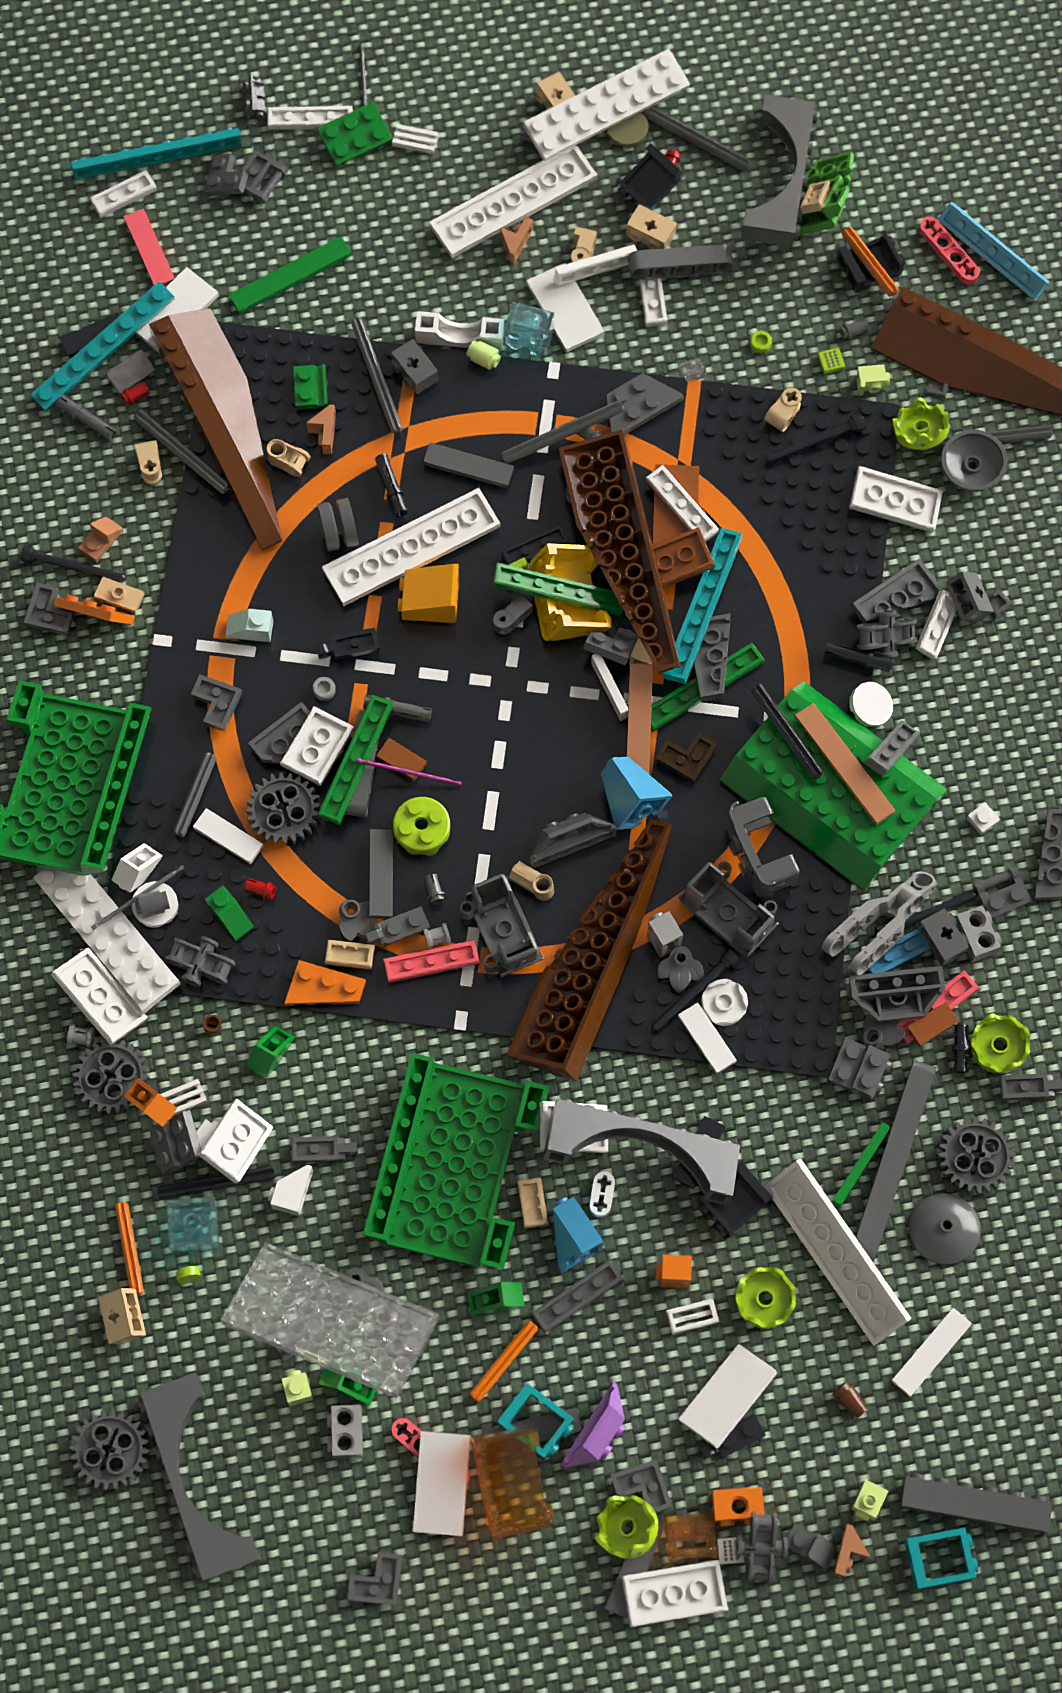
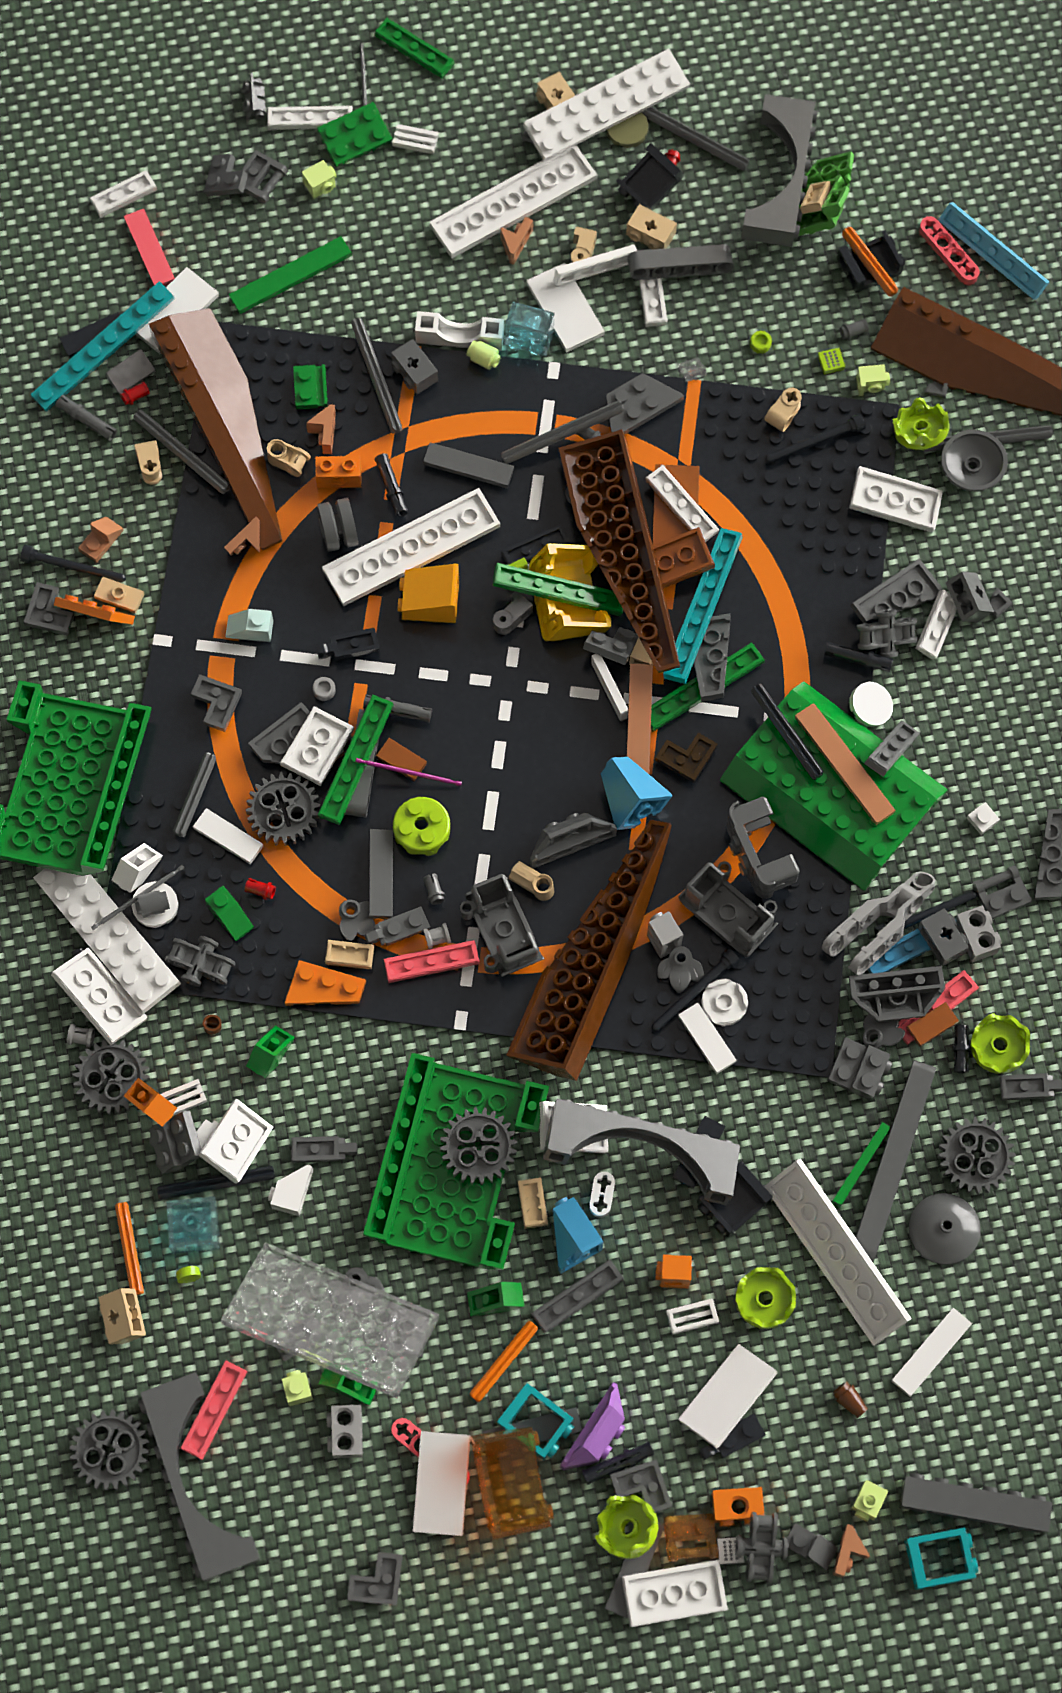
teal plate [71,128,242,180] -> none
none -> coral tile [180,1360,247,1460]
none -> nougat slope [224,517,260,555]
none -> yellowish green brick [302,160,337,198]
none -> orange brick [316,456,361,488]
none -> green tile [374,18,454,78]
none -> dark grey gear [440,1107,517,1185]
none -> black pin [582,1441,655,1485]

